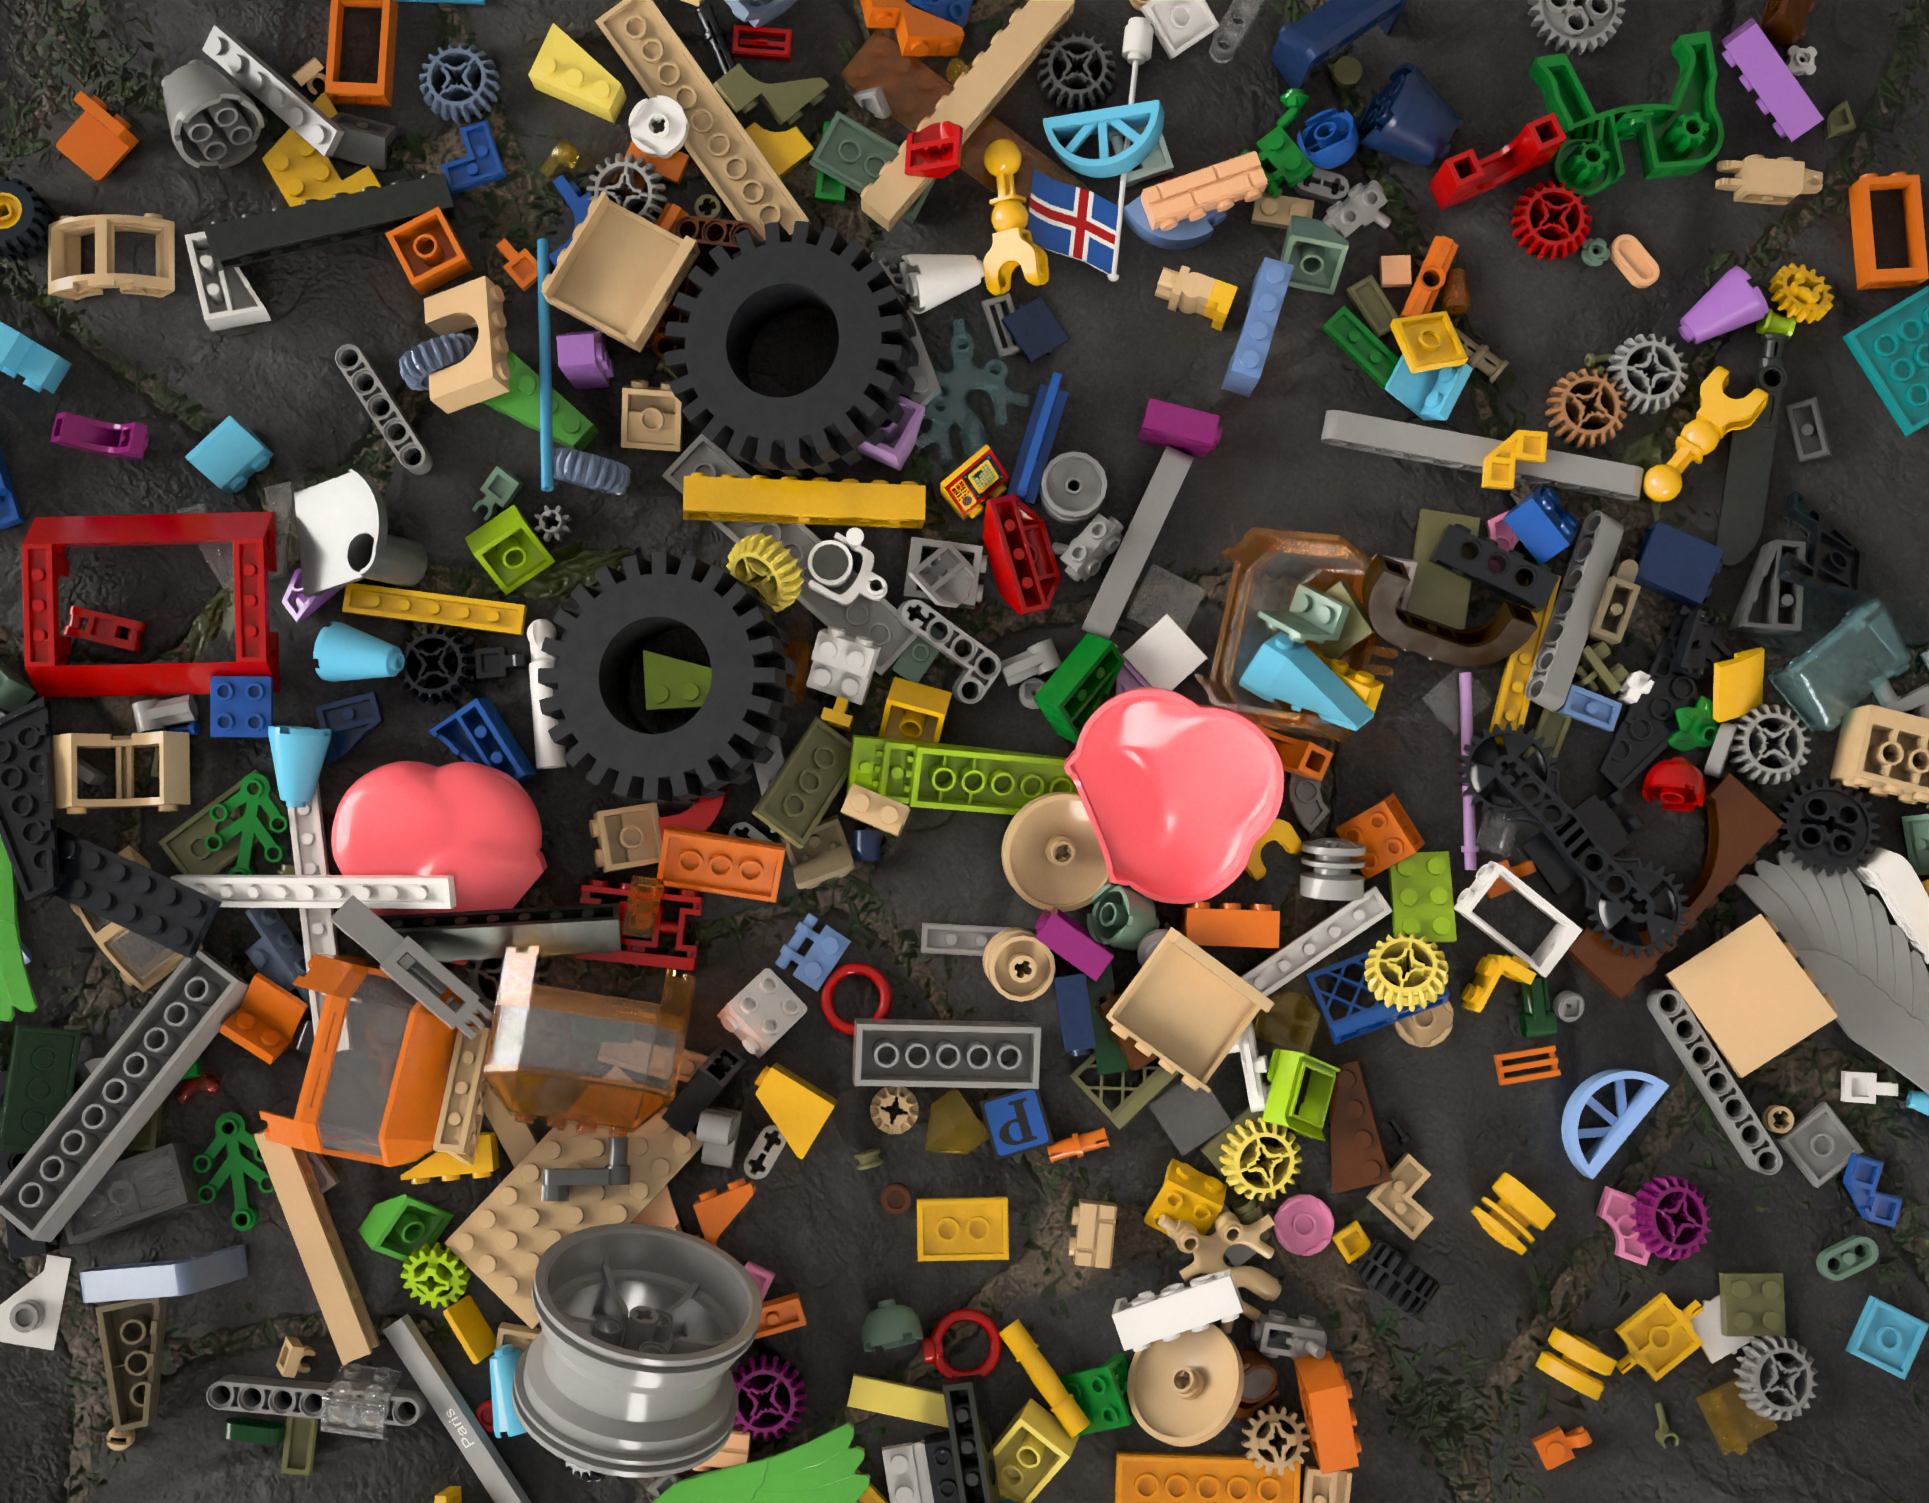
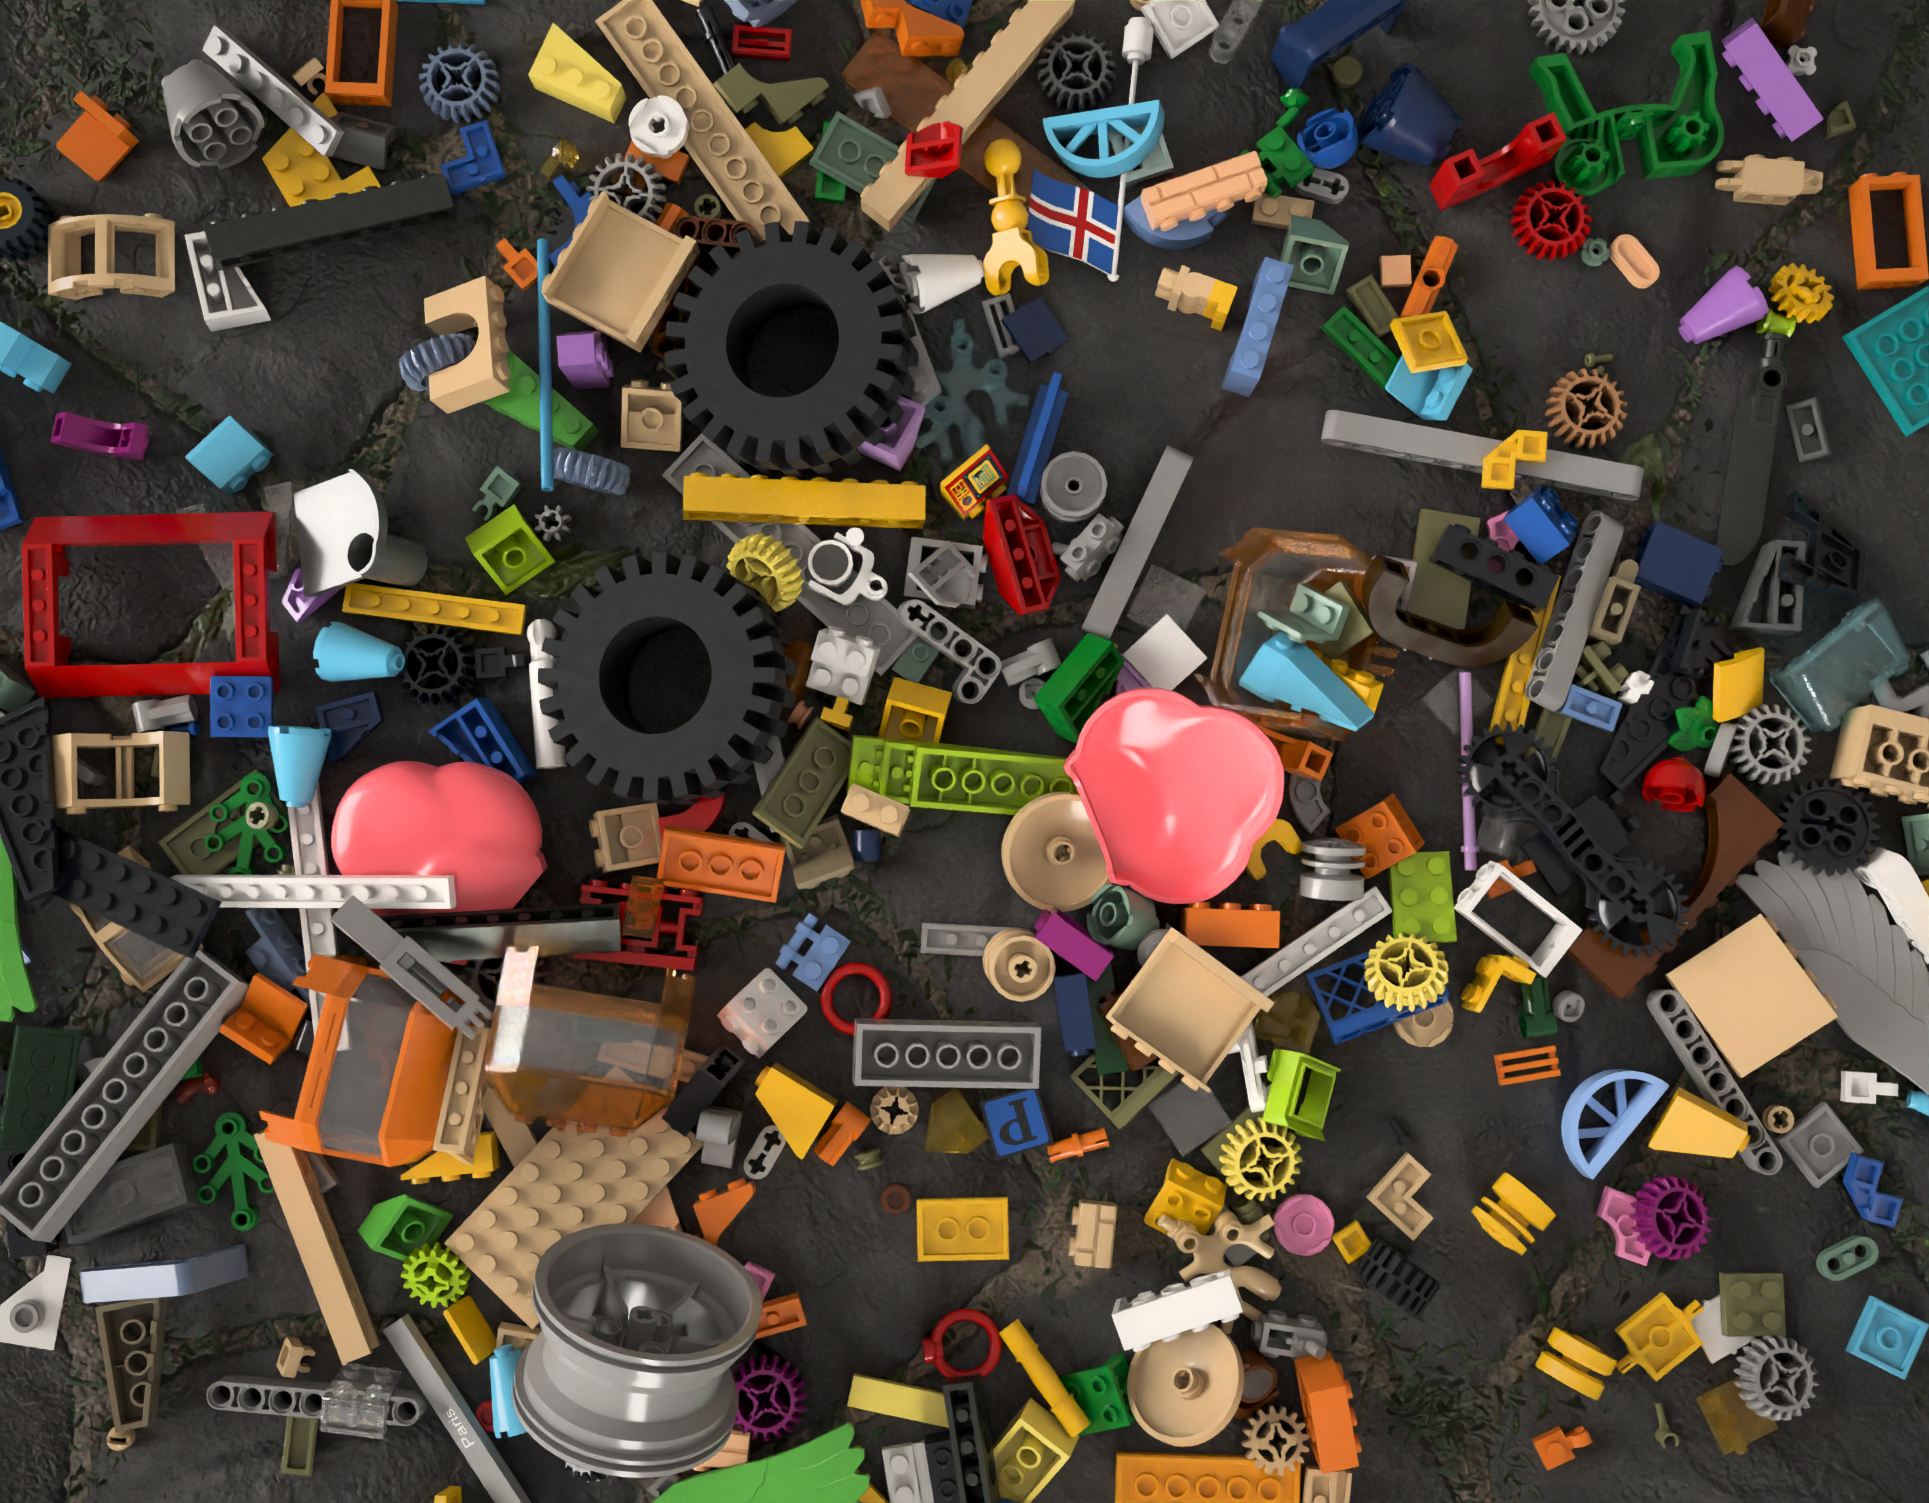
red plate [63,605,147,653] -> none
dark green beam [223,1417,285,1444] -> none
light grey beam [335,344,433,475] -> none
orange brick [385,206,473,296] -> none
dark grey beam [541,1137,630,1201] -> none
lime wedge [643,650,712,712] -> none
sand green cylinder [861,1299,924,1352] -> none
magenta brick [1137,398,1223,458] -> none
light grey brick [1321,180,1392,238] -> none
reddish brown wing [1329,1060,1393,1194] -> none
clear orange cone [1441,268,1471,315] -> none
dark tan pin [1454,327,1509,384] -> none
light grey gear [1605,333,1689,414] -> none
yellow piece [1642,366,1769,502] -> none
none -> olive bush [246,802,278,830]
none -> nougat bush [788,700,815,731]
none -> orange piece [813,1101,872,1166]
none -> yellow slope [1648,1087,1751,1158]

